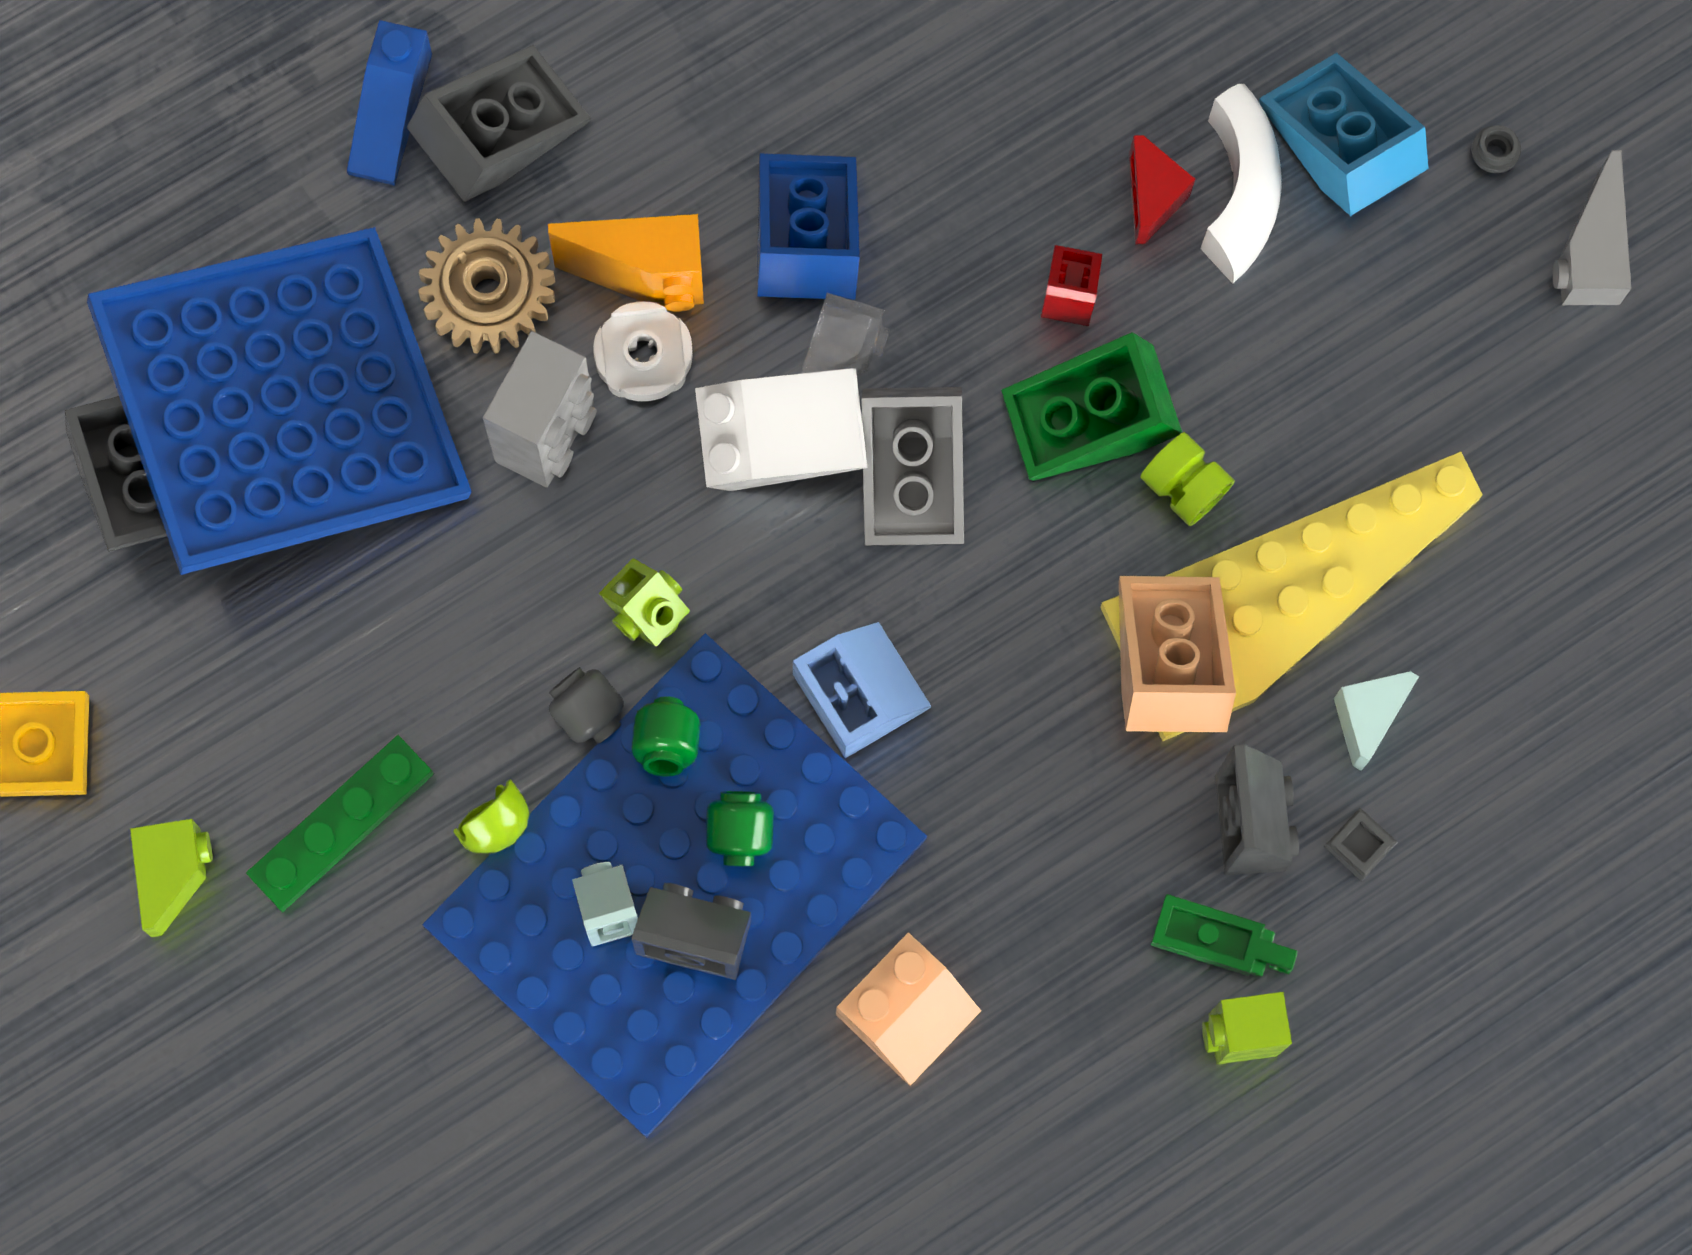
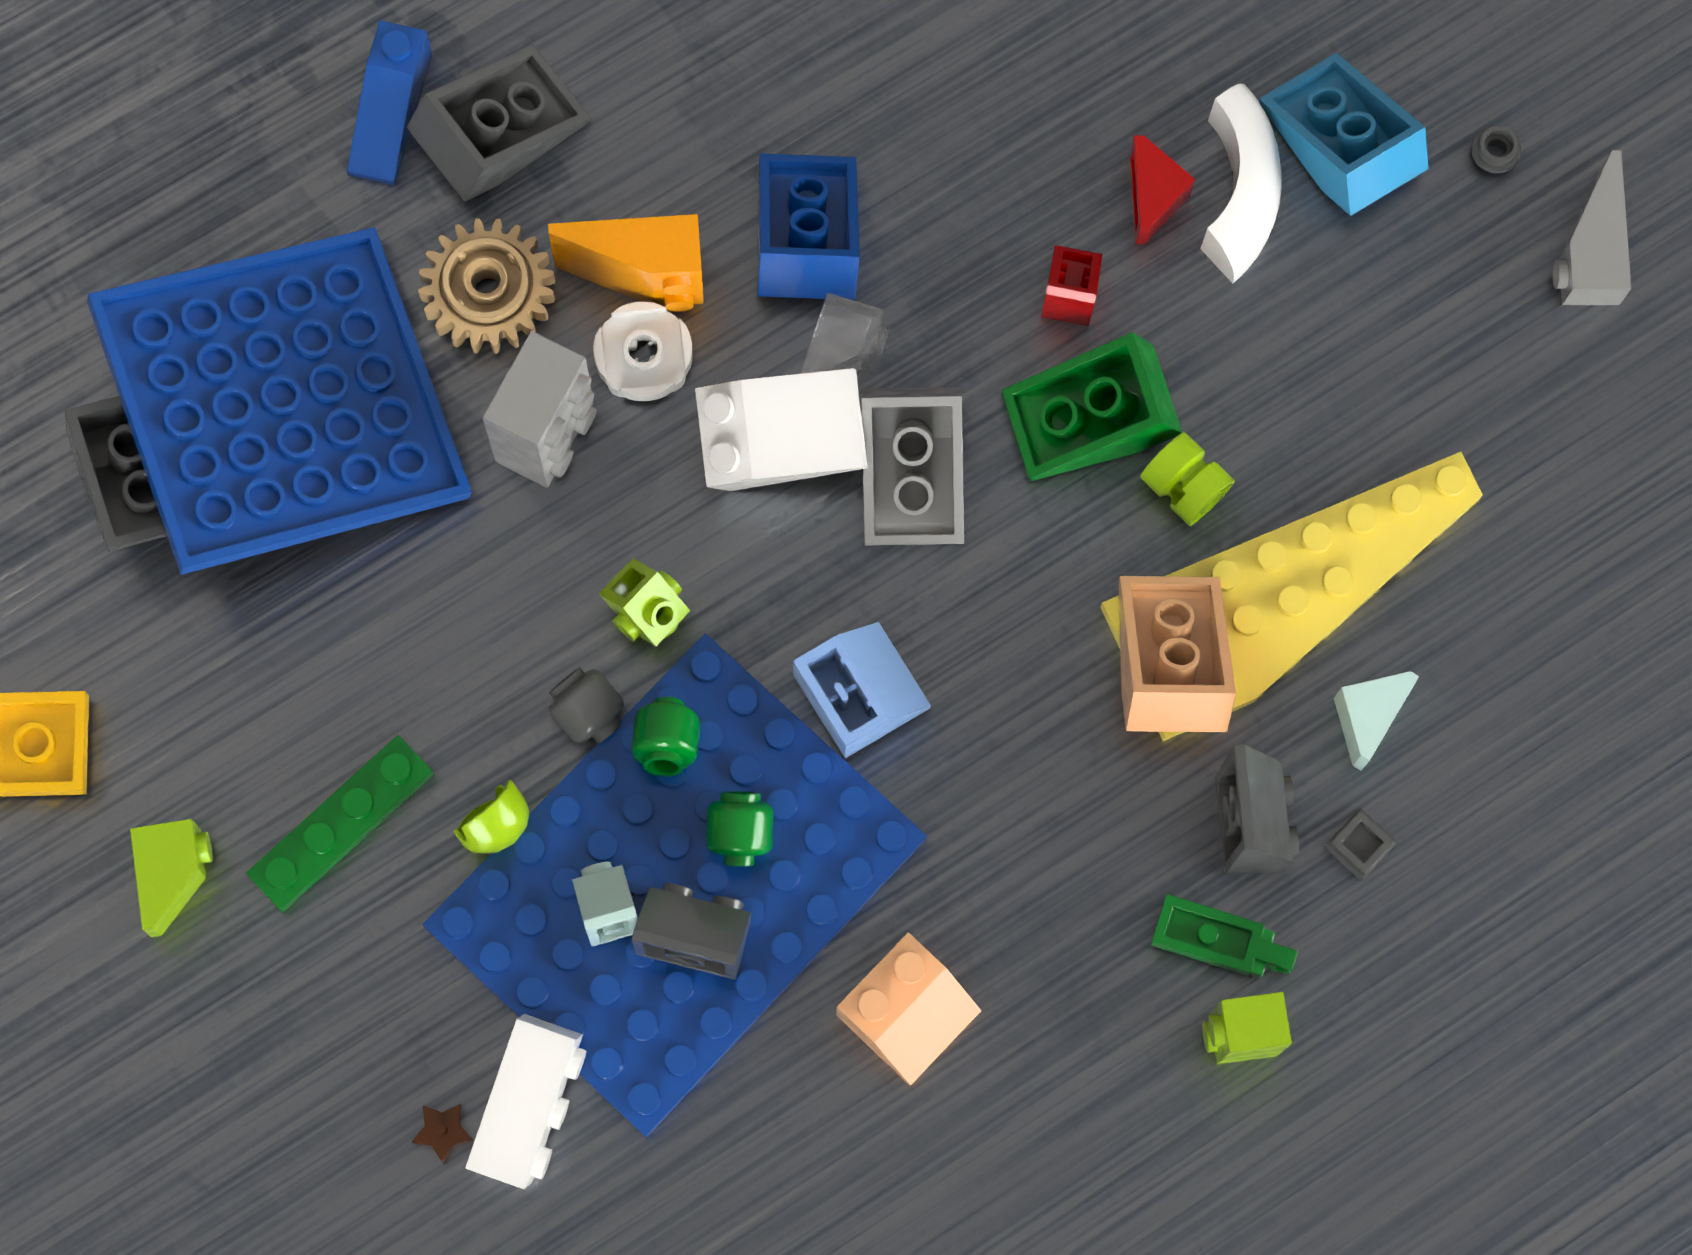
none -> reddish brown piece [412,1104,474,1164]
none -> white brick [465,1014,586,1190]

